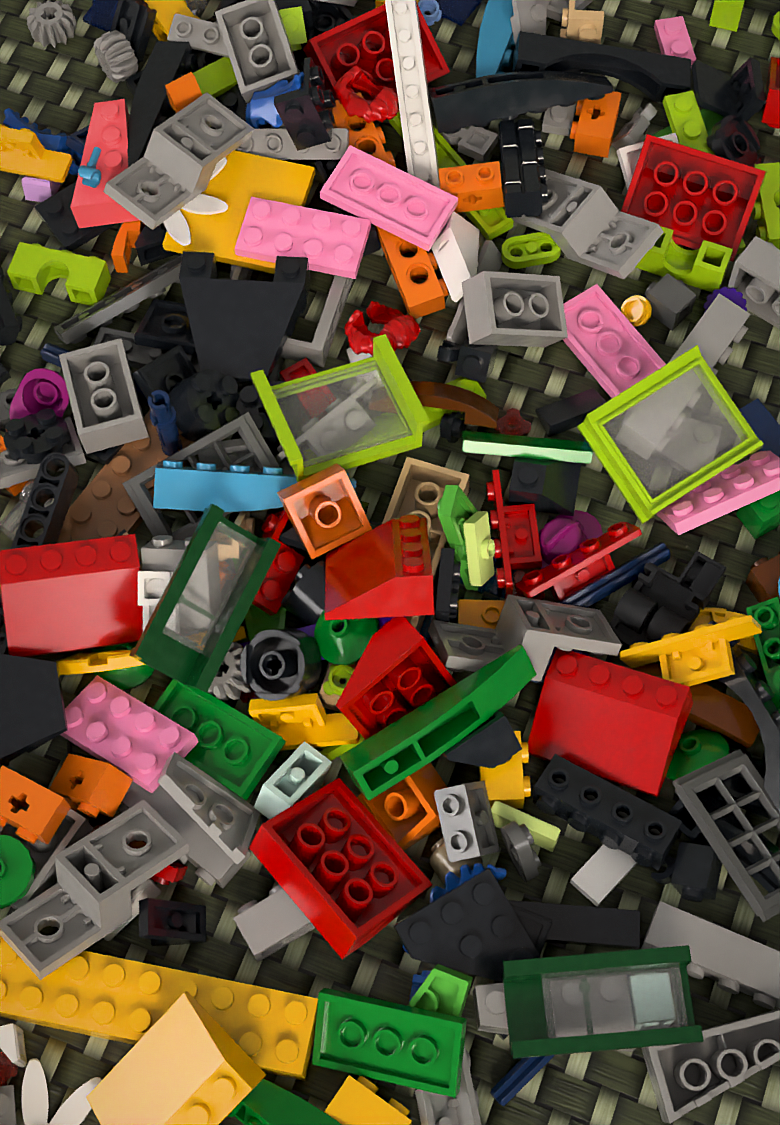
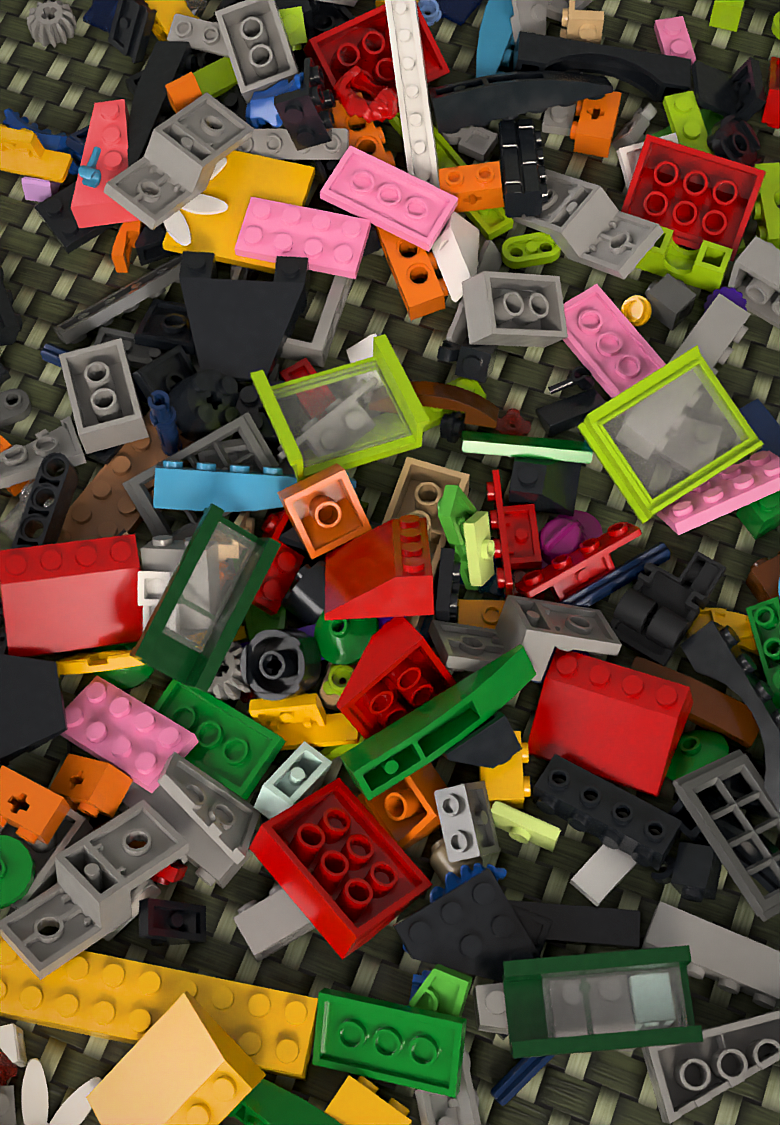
black plate [4,408,71,464] -> none
lime arch [7,242,111,306] -> none
magenta piece [9,368,69,439] -> none
light grey gear [94,30,138,83] -> none
red piece [344,301,421,356] -> none
dark grey plate [500,821,541,883] -> none
yellow bracket [619,614,762,686] -> none
none -> black hand [548,366,595,394]

